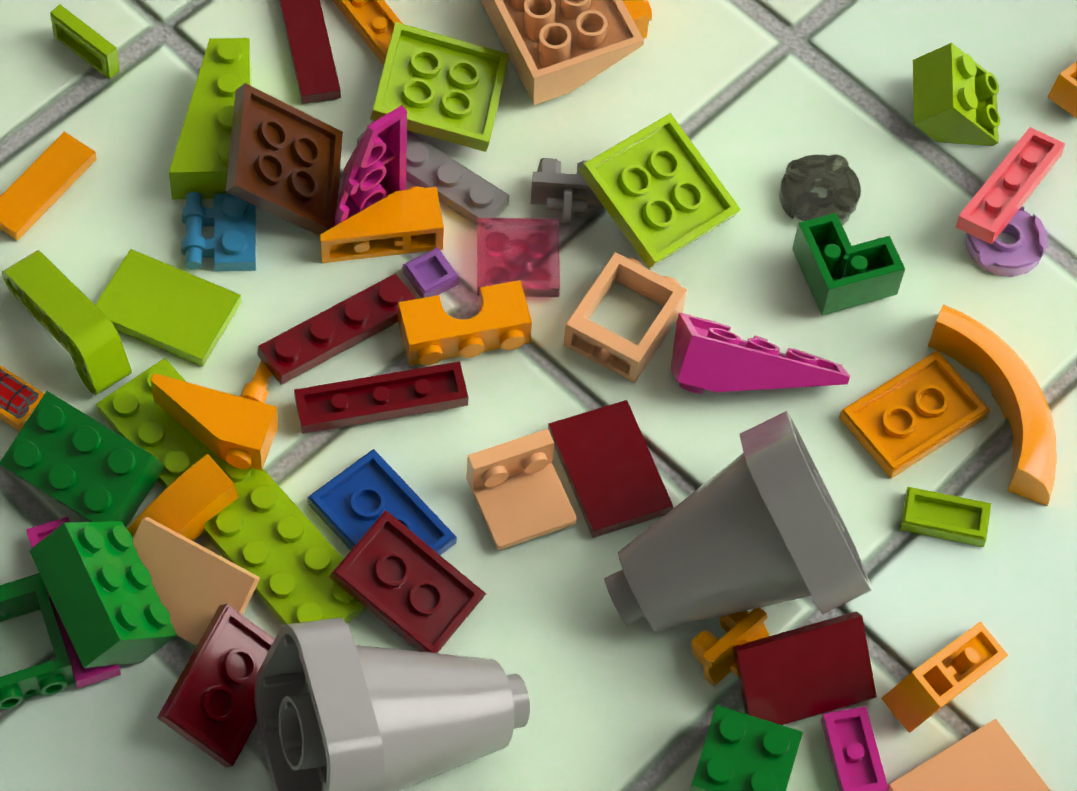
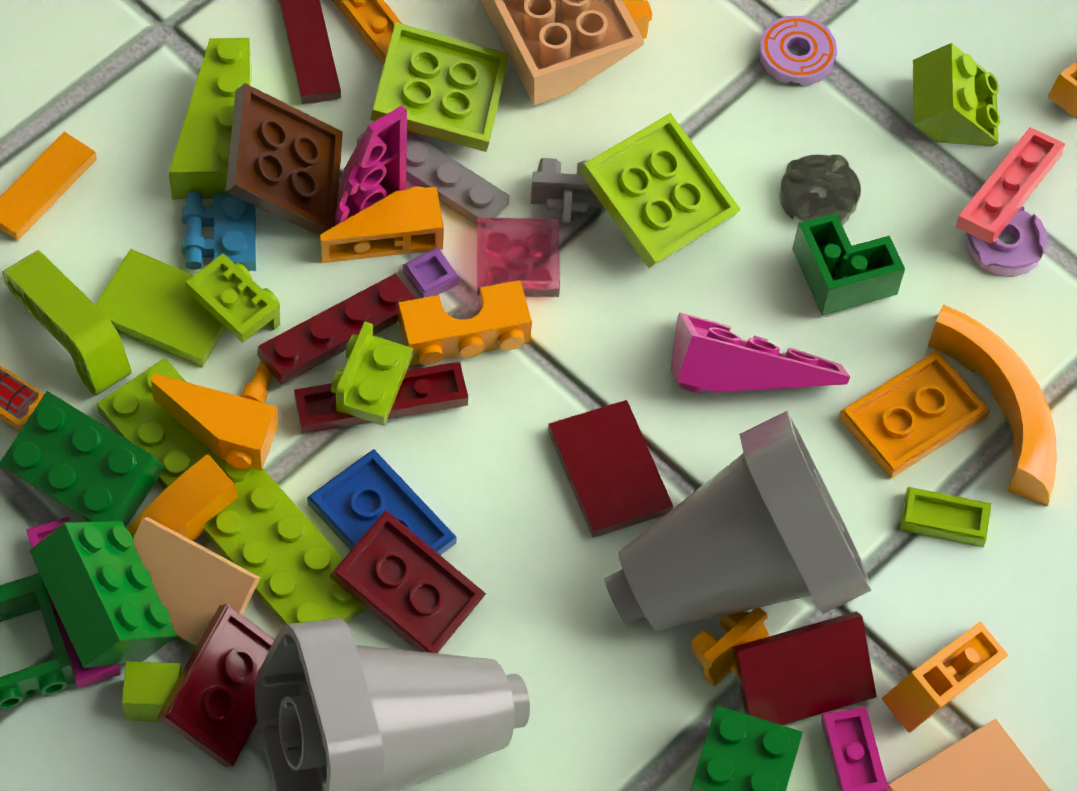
lime tile [50,4,120,79] -> none
light nougat bracket [466,429,577,550] -> none
light nougat window [563,252,687,383] -> none
none -> lime brick [122,661,182,722]
none -> lime bracket [186,253,280,343]
none -> lime bracket [331,322,413,426]
none -> lavender tile [759,16,837,86]

